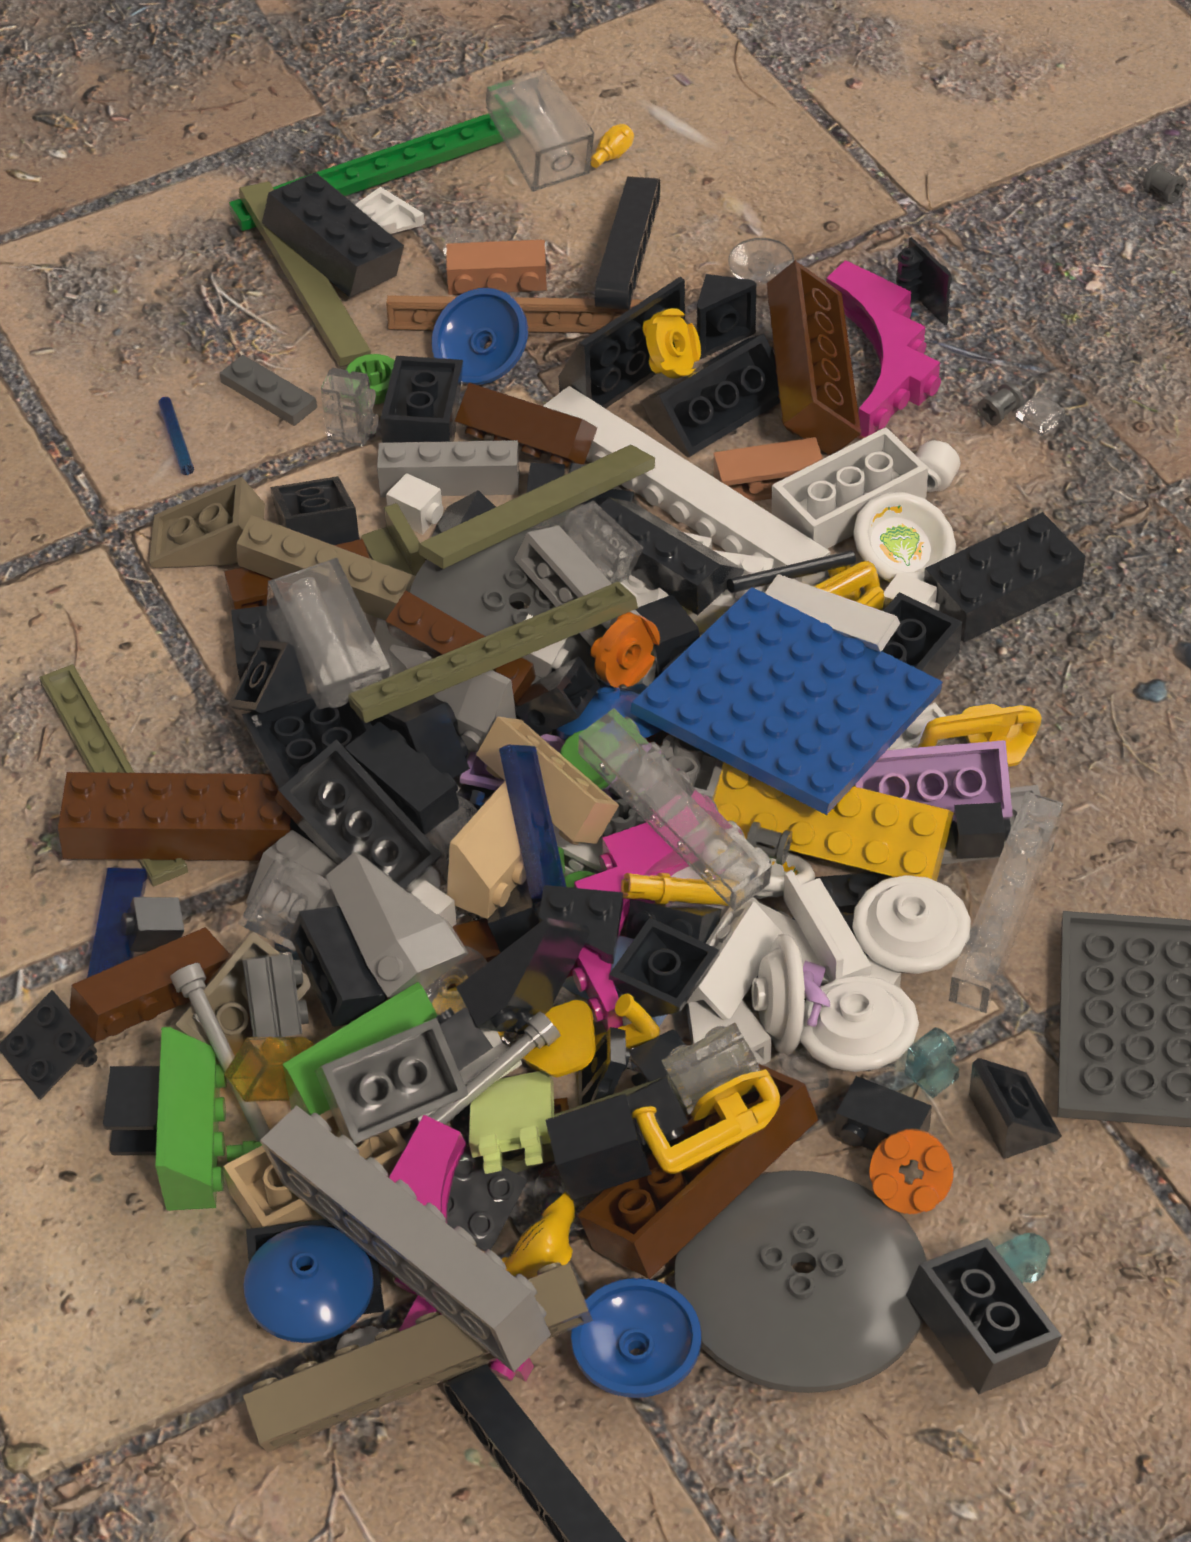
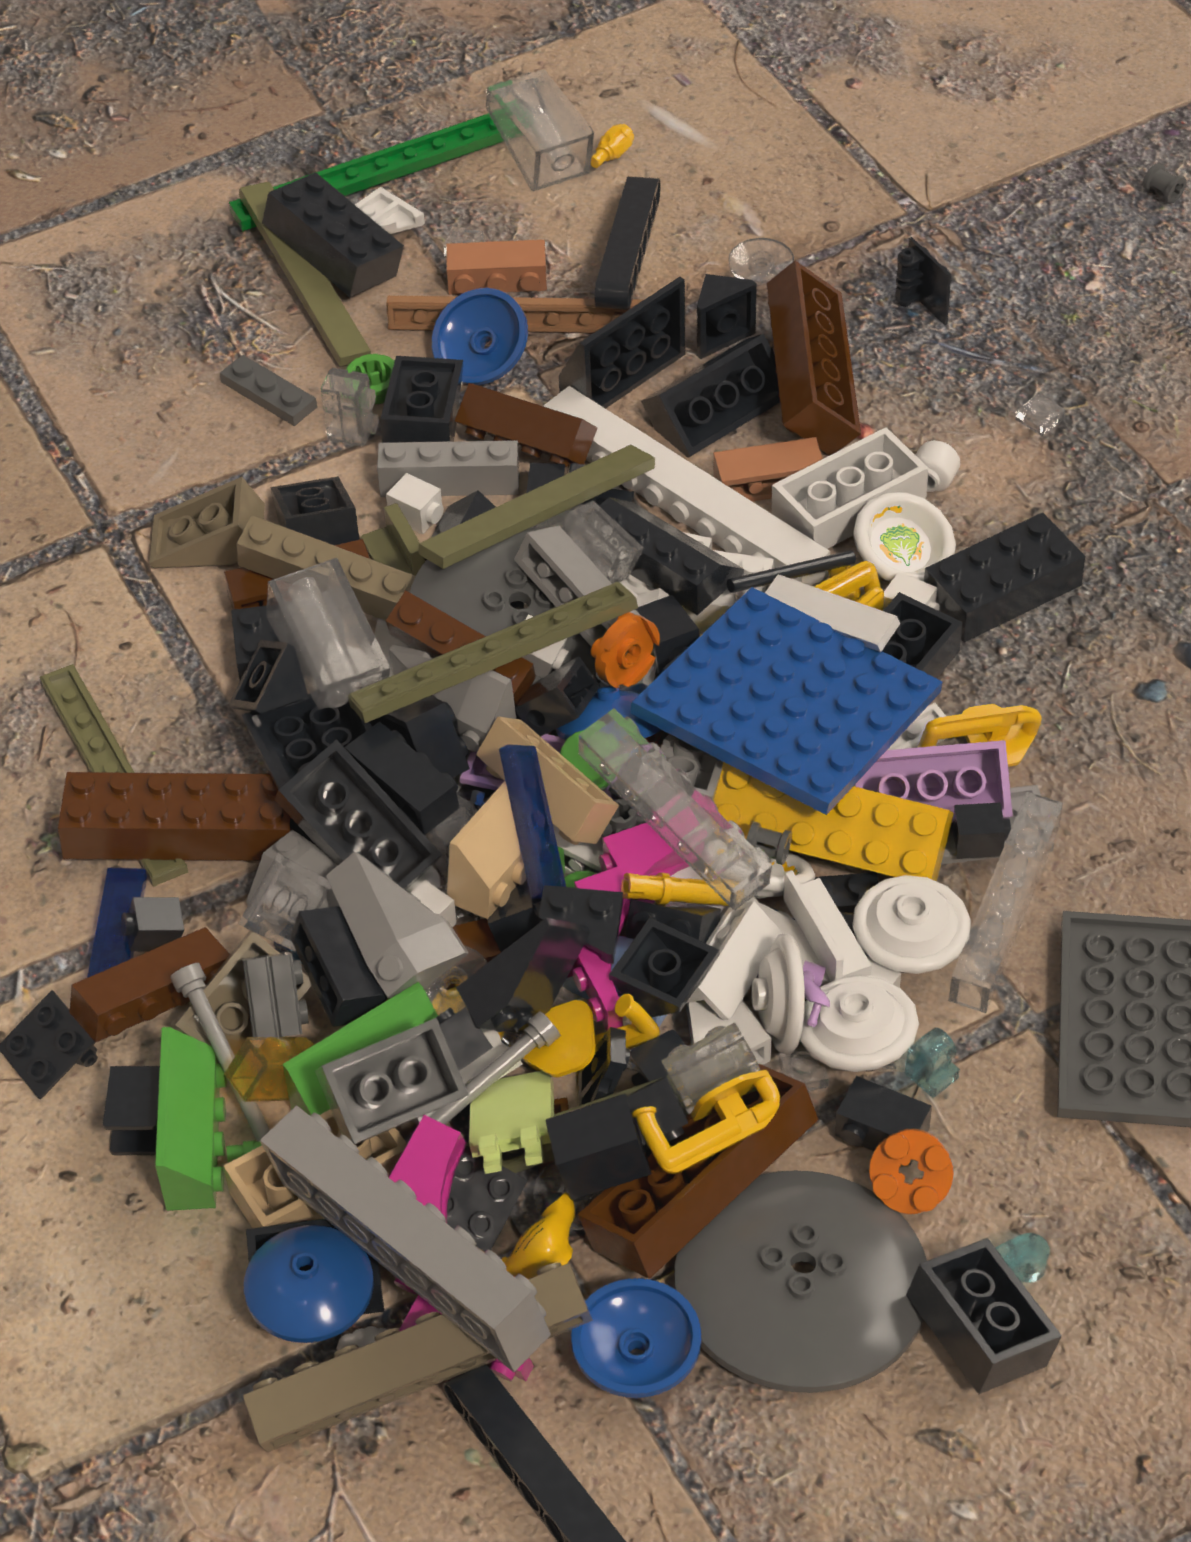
bar [158,397,194,475] -> none
yellow plate [643,308,701,379] -> none
dark pink arch [826,260,941,437] -> none
black slope [969,1058,1062,1159] -> none
dark grey bush [978,382,1024,425] -> none

